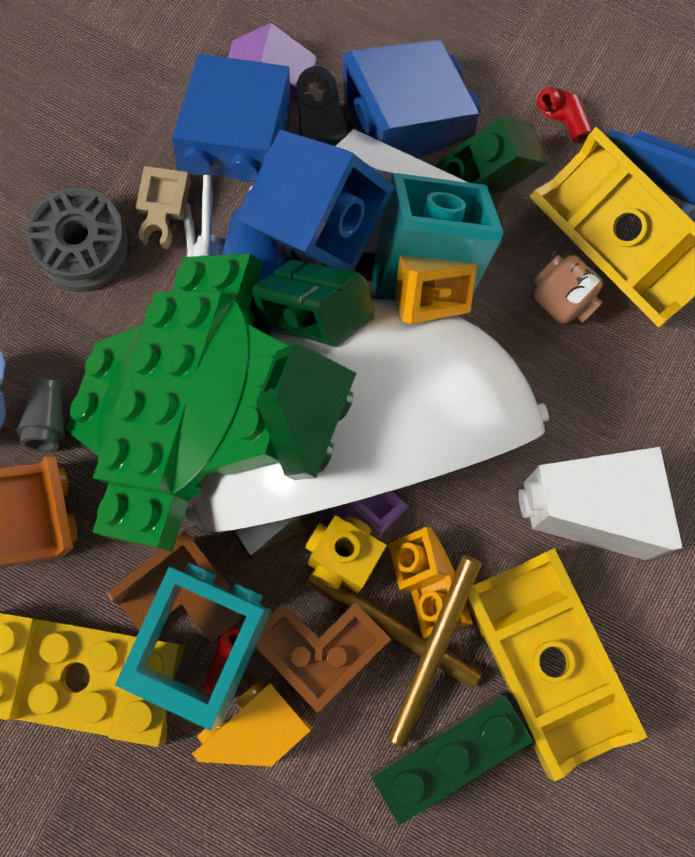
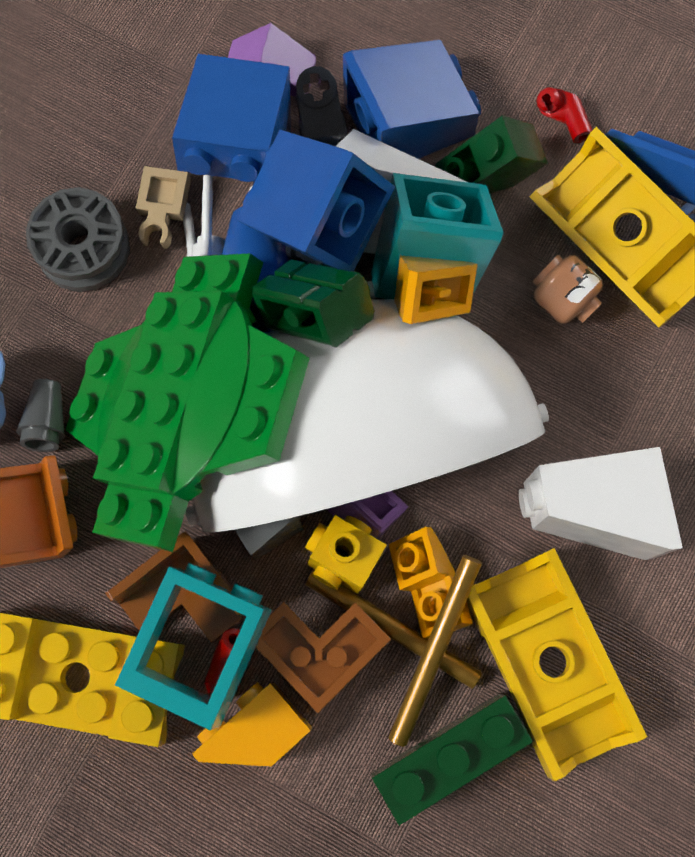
dark green slope [256,343,357,480] -> none

